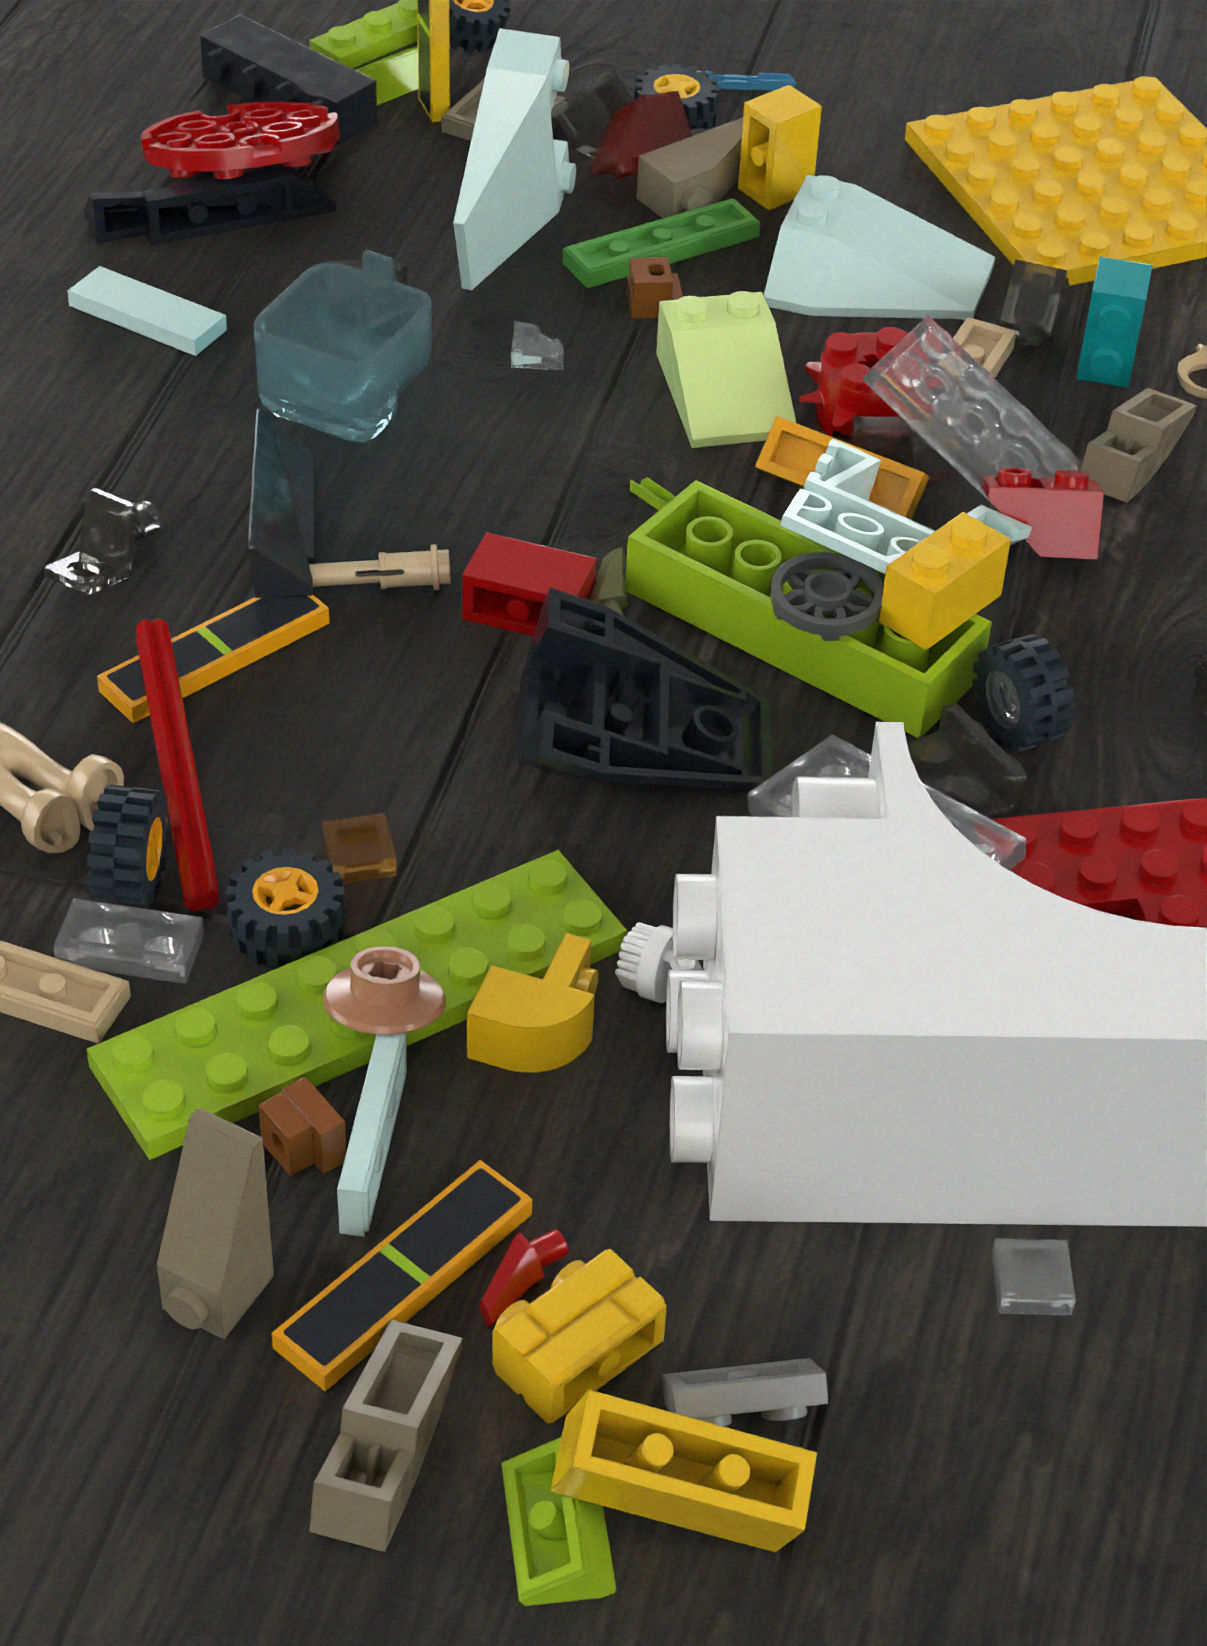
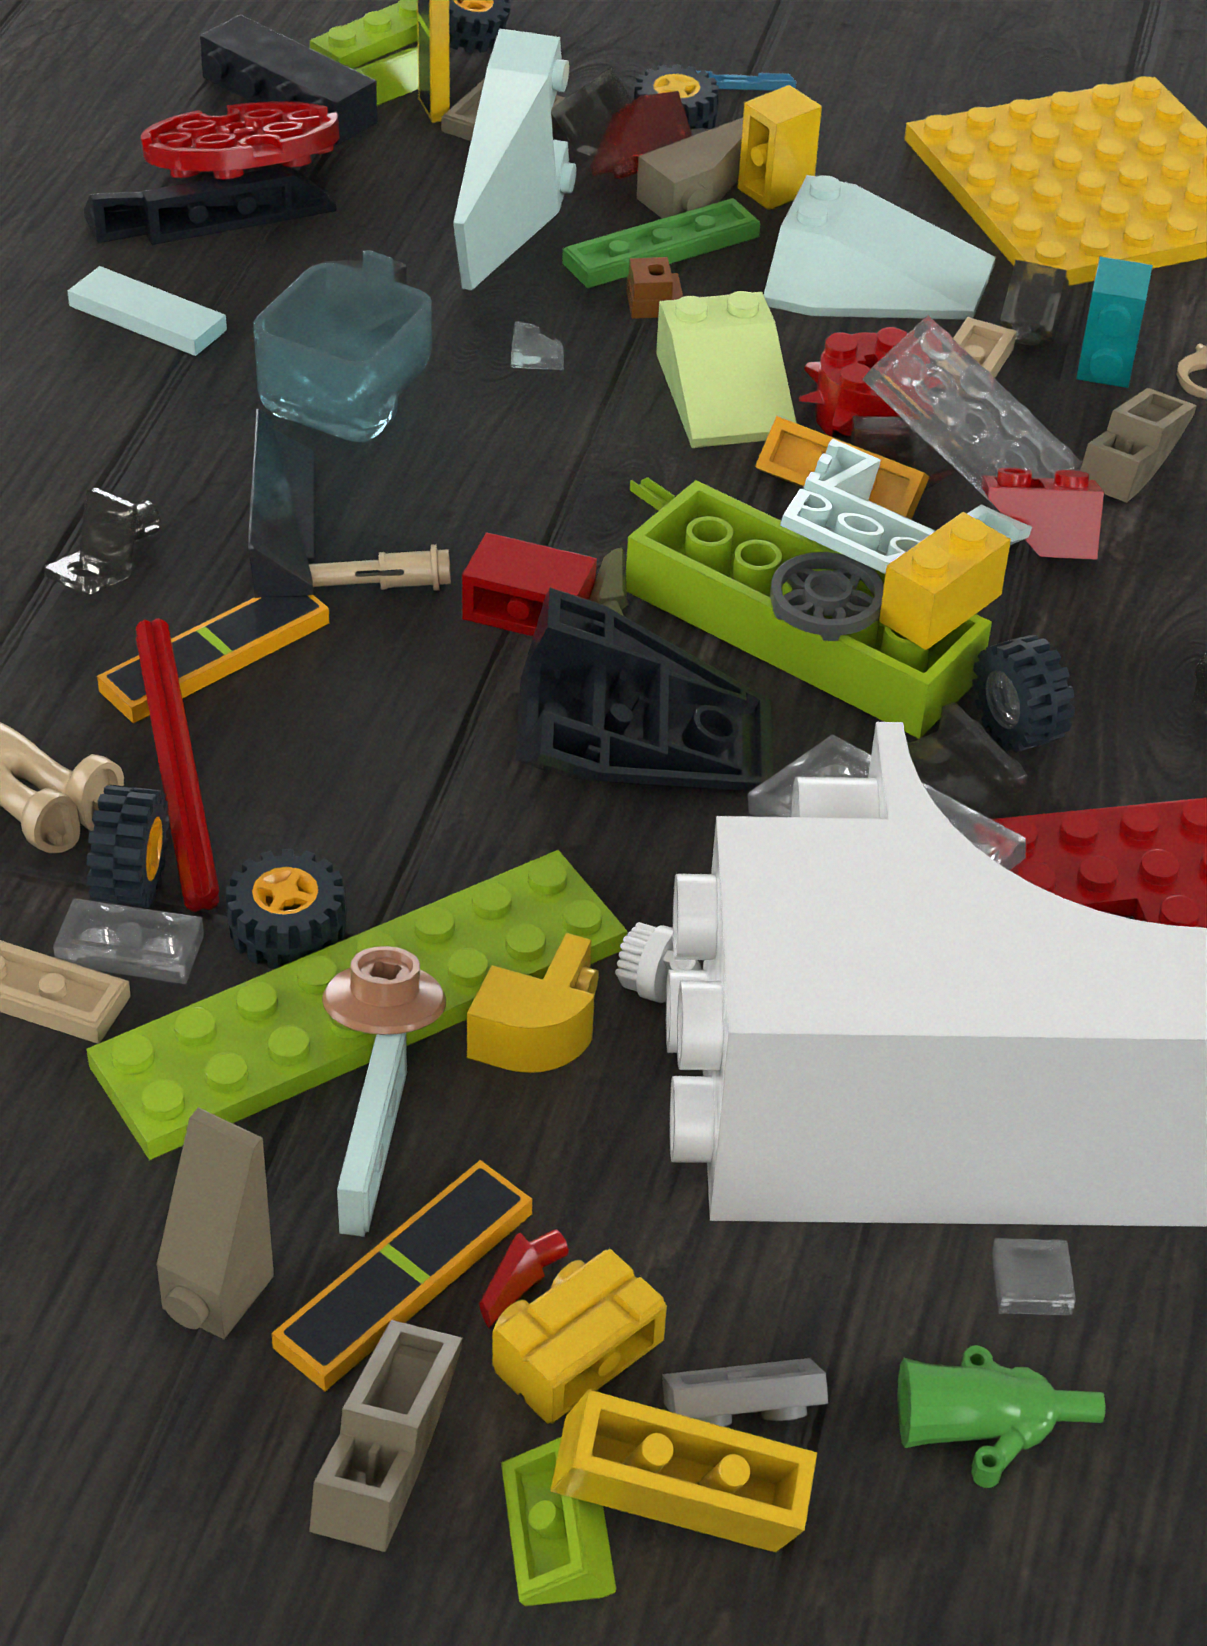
dark orange piece [258,1077,347,1176] -> none
clear orange tile [322,813,397,883] -> none
none -> bright green piece [897,1346,1105,1488]

